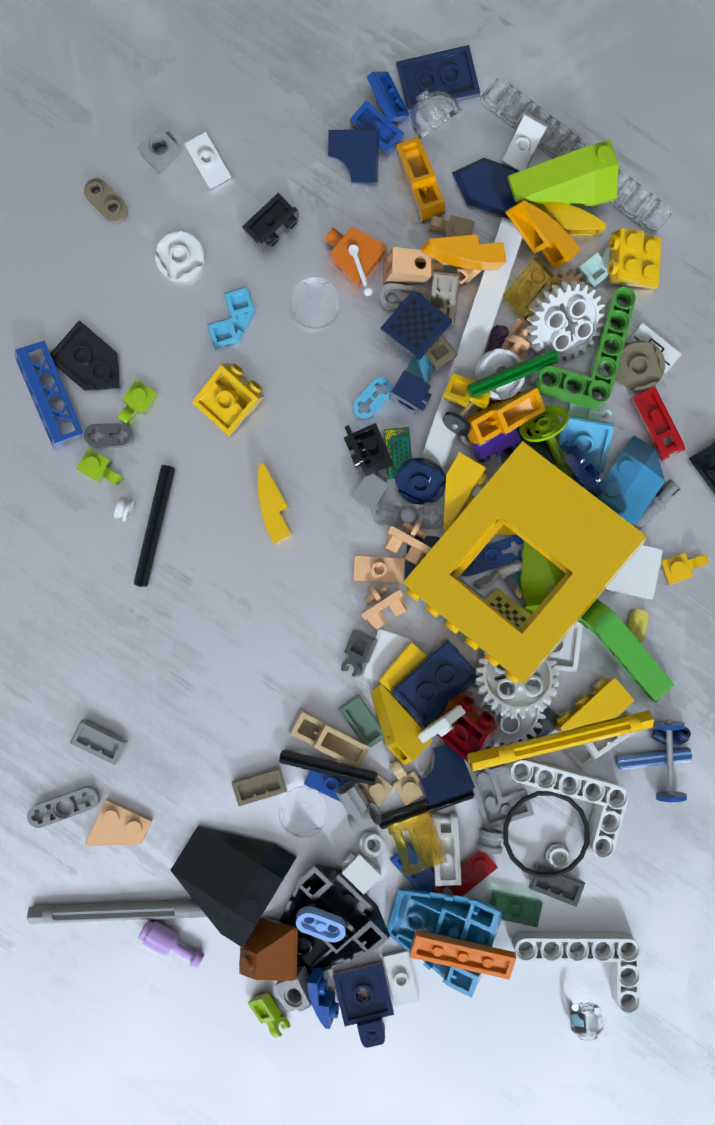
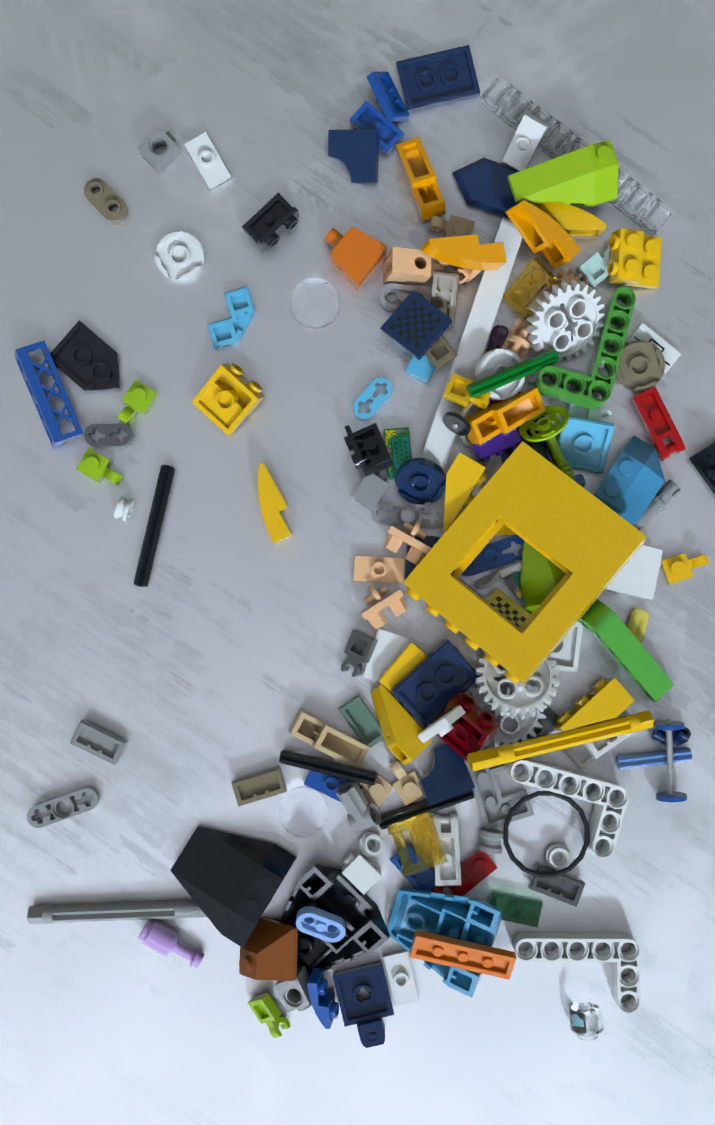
light nougat wing [85,798,153,846] -> none
white hinge [348,244,373,296] -> none
dark blue brick [390,370,432,415] -> none
clear cylinder [410,89,462,140] -> none
clear blue plate [560,440,603,498] -> none

